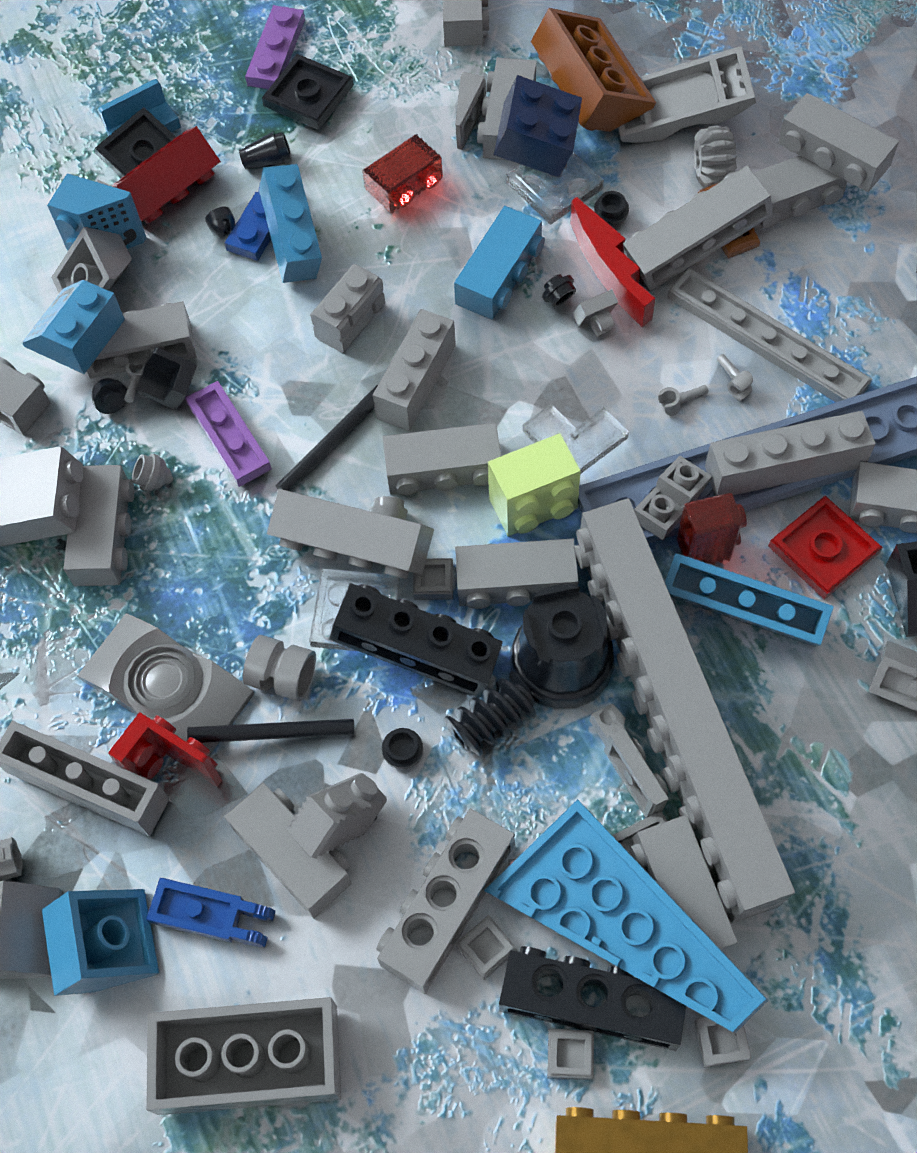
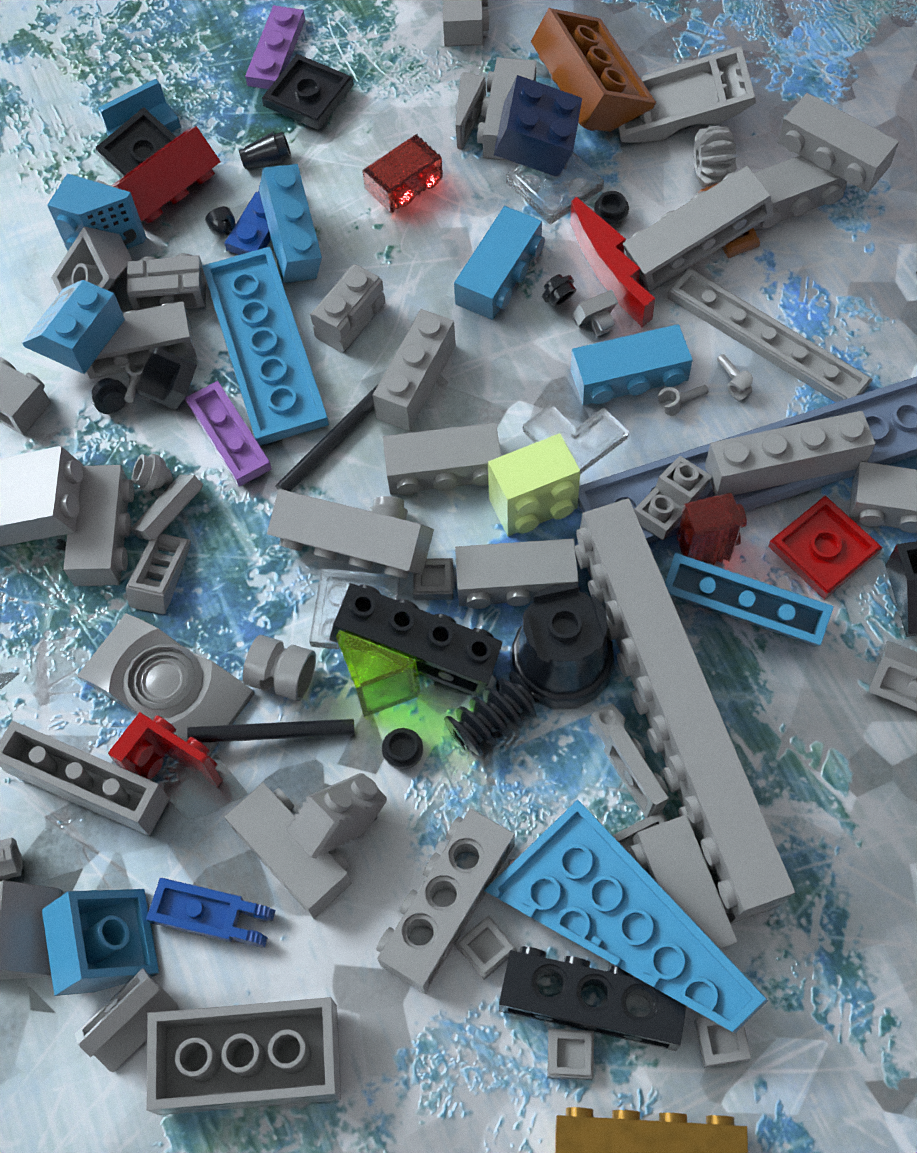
none -> light grey panel [75,968,178,1072]
none -> light grey slope [126,533,191,615]
none -> light grey brick [127,253,206,311]
none -> light grey tile [130,475,204,540]
none -> dark azure plate [202,247,329,446]
none -> clear neon green slope [336,630,421,717]
none -> dark azure brick [570,324,693,405]

